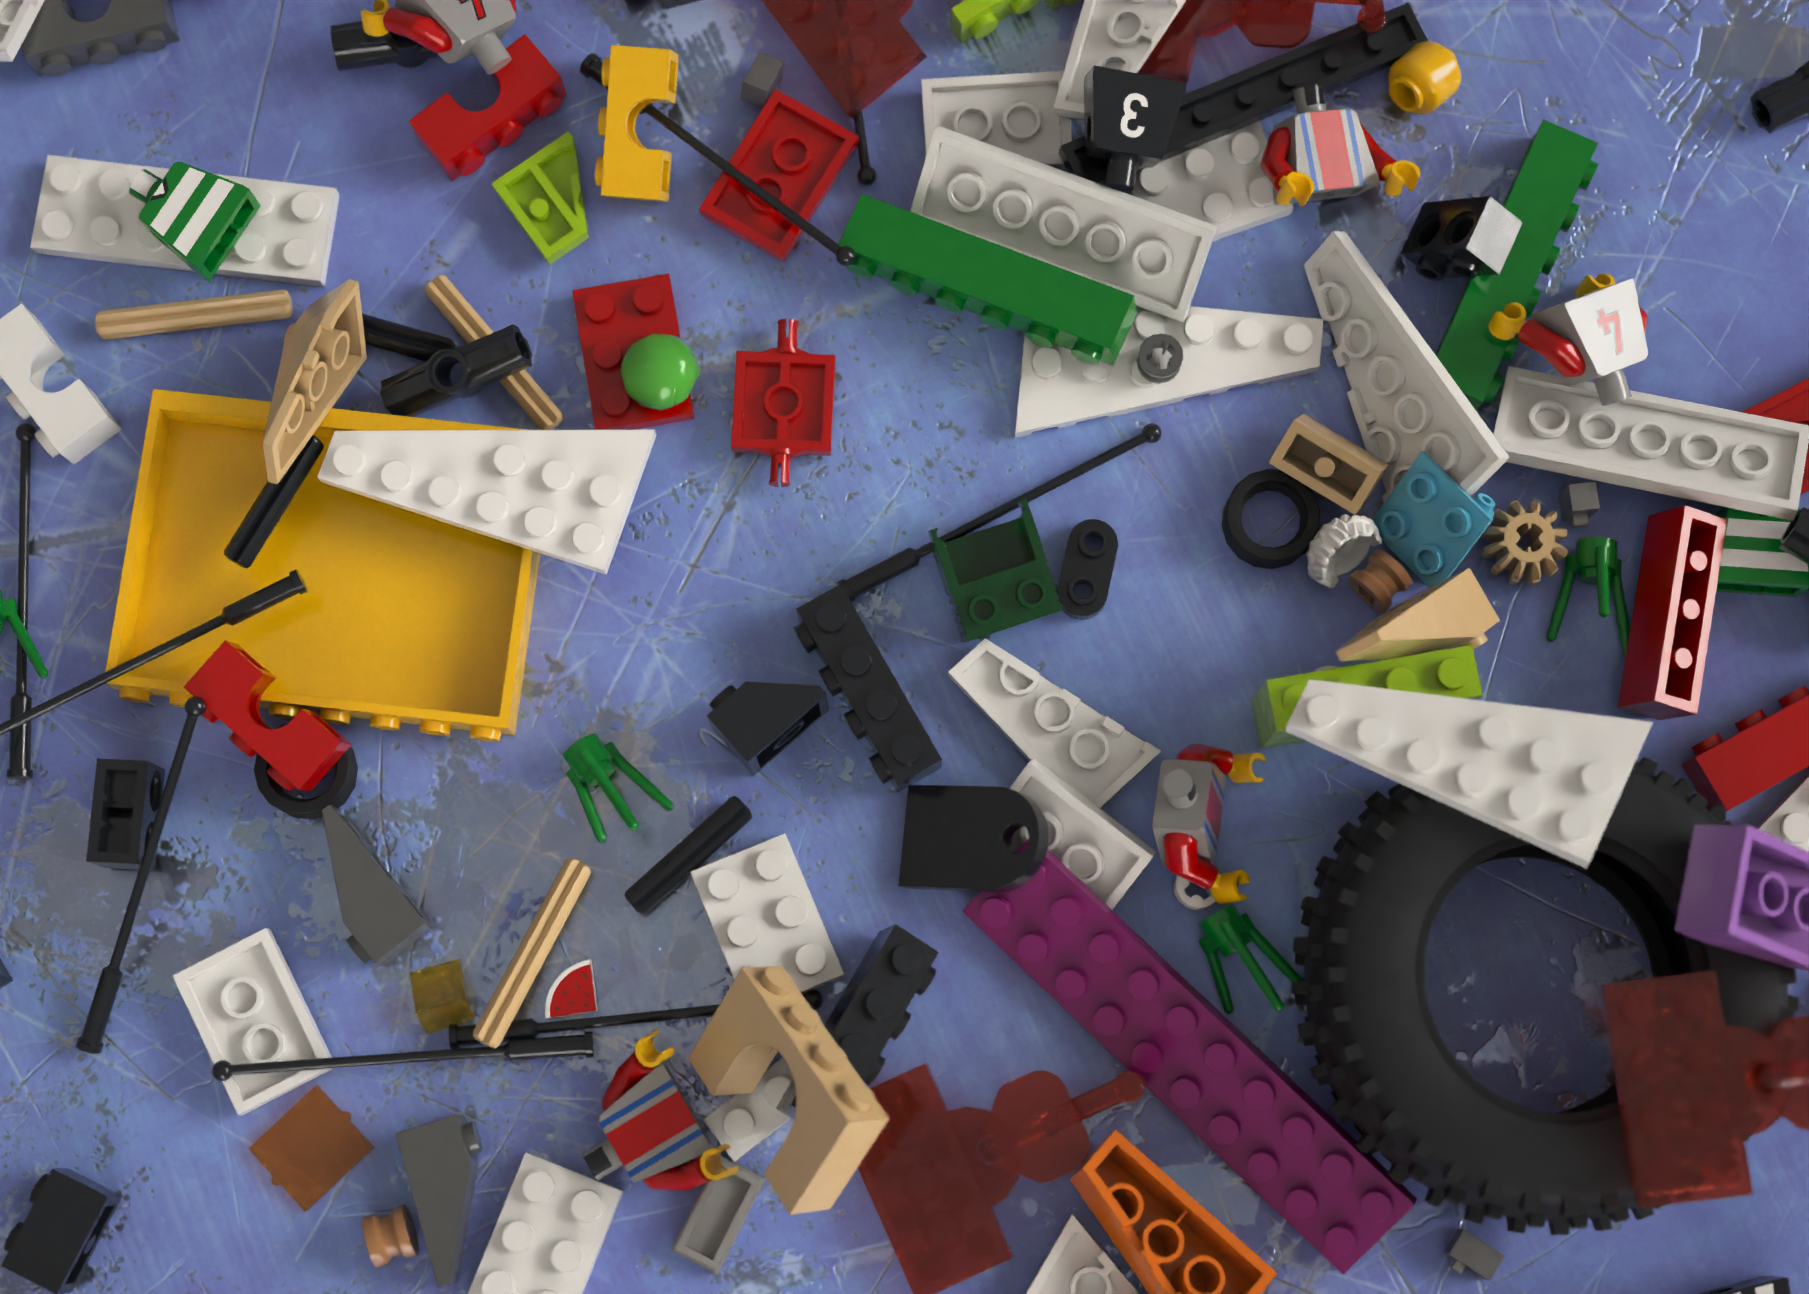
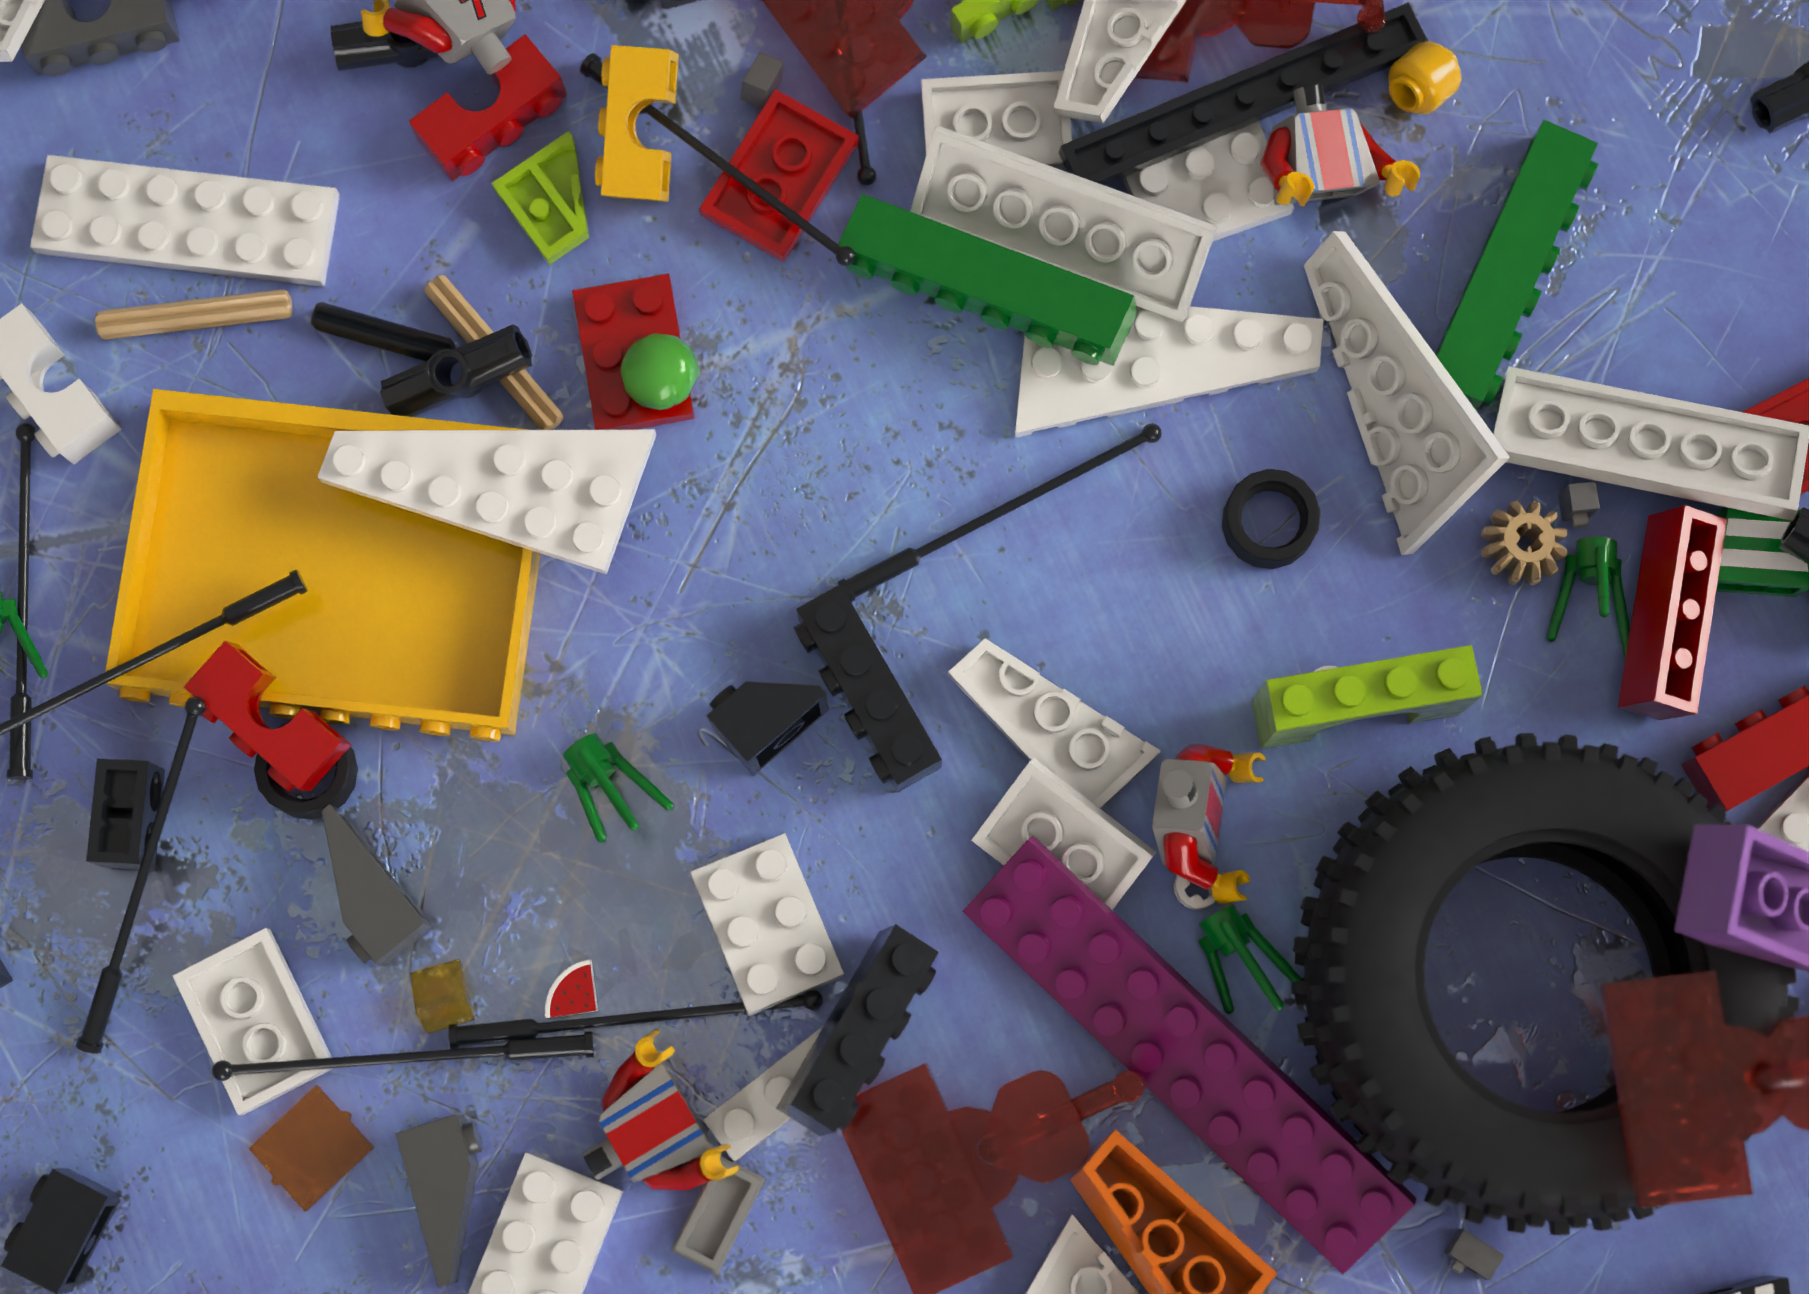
green torso [129,162,261,282] -> none
black axle [224,435,324,568] -> none
tan wedge [262,279,367,484] -> none
medium nougat wheel [362,1205,419,1268] -> none
tan axle [473,858,590,1048] -> none
black axle [625,796,753,915] -> none
tan arch [688,966,889,1214] -> none
red plate [731,319,836,487] -> none
black tile [898,785,1049,892] -> none
dark green piece [928,498,1063,643] -> none
black plate [1057,519,1118,620] -> none
black torso [1084,65,1187,191] -> none
dark grey bush [1137,333,1184,384] -> none
tan brick [1268,413,1390,515] -> none
white wing [1286,679,1653,868] -> none
white hair [1306,514,1382,589] -> none
tan wedge [1336,567,1500,661] -> none
medium nougat wheel [1348,549,1413,613] -> none
medium azure hinge [1372,451,1495,588] -> none
black brick [1400,196,1523,281] -> none
torso [1488,273,1648,406] -> none

